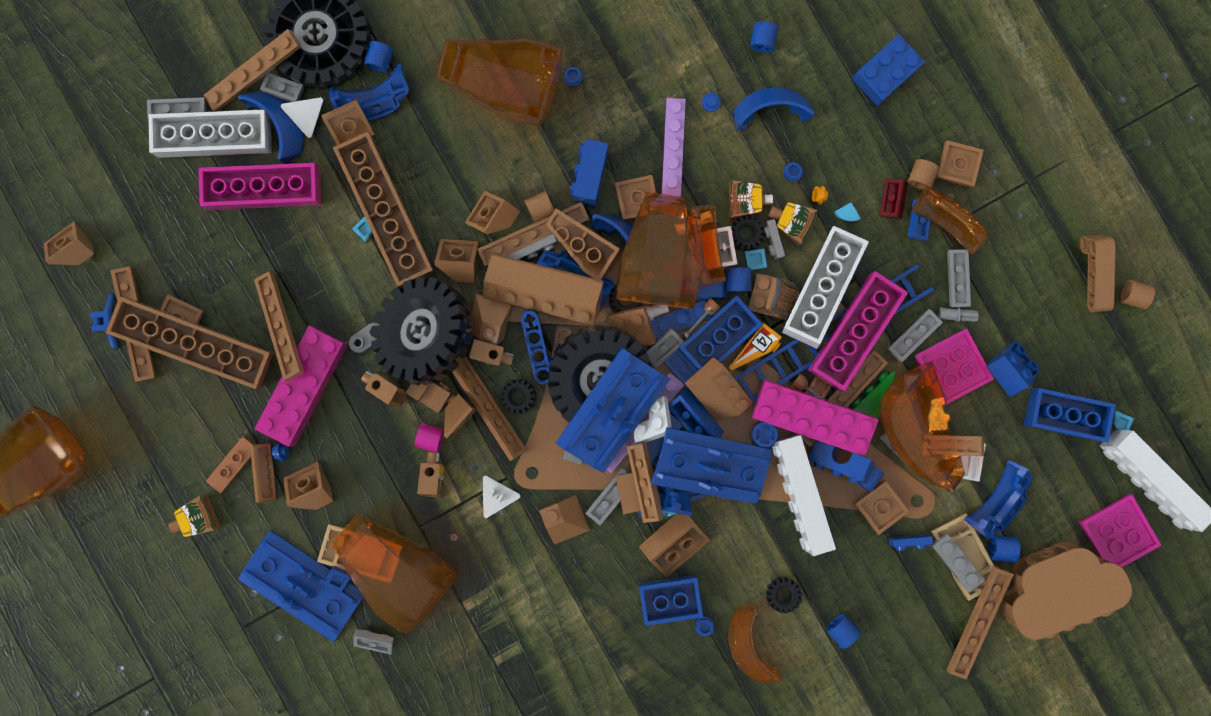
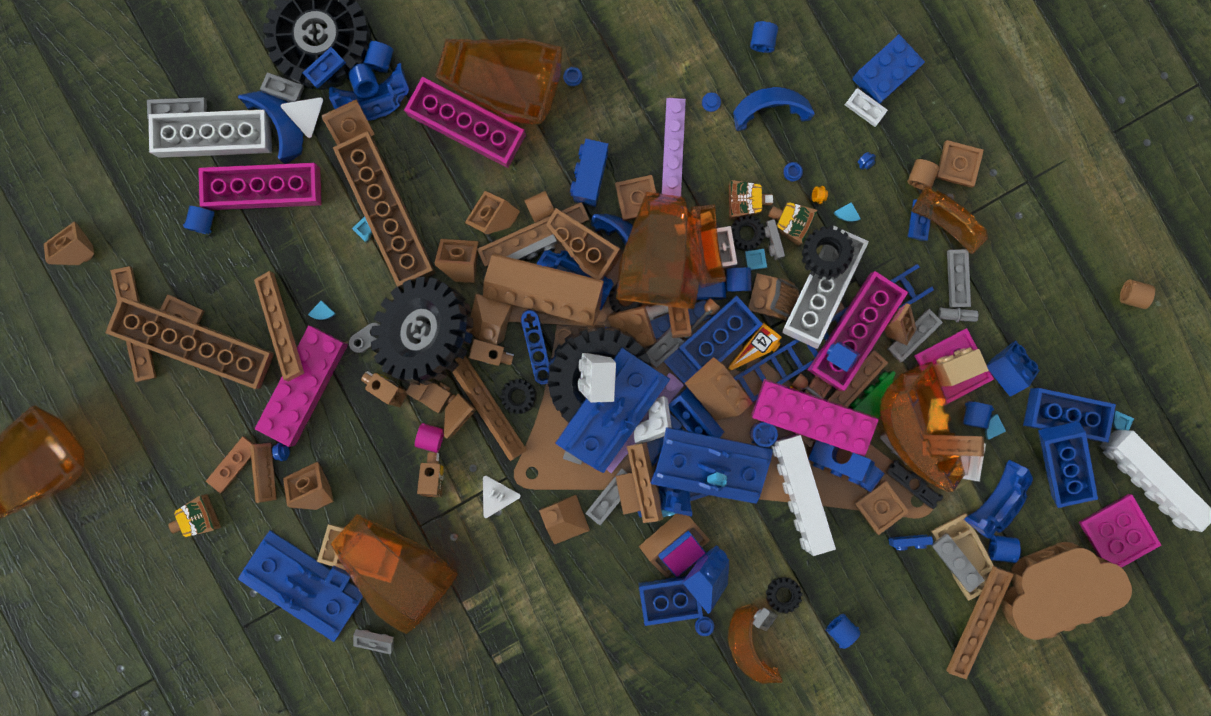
blue piece [90,293,119,349] -> none
medium nougat plate [204,29,301,112] -> none
dark red slope [879,179,908,220] -> none
medium nougat beam [1080,234,1115,313] -> none
none -> blue piece [183,206,215,235]
none -> blue plate [303,47,346,89]
none -> medium azure tile [308,301,336,320]
none -> blue piece [348,64,379,98]
none -> dark pink brick [404,77,526,168]
none -> white slope [578,353,616,402]
none -> dark pink tile [658,531,706,578]
none -> medium nougat plate [667,298,692,338]
none -> blue slope [683,545,729,614]
none -> medium azure tile [707,472,727,487]
none -> light grey plate [752,608,778,631]
none -> black tyre [802,226,854,280]
none -> blue brick [827,342,861,372]
none -> white plate [845,88,888,127]
none -> blue plate [858,152,876,170]
none -> medium nougat slope [884,303,916,345]
none -> black piece [885,460,943,509]
none -> tan brick [931,347,989,387]
none -> blue piece [963,401,994,429]
none -> medium azure tile [985,414,1006,440]
none -> blue brick [1038,421,1098,508]

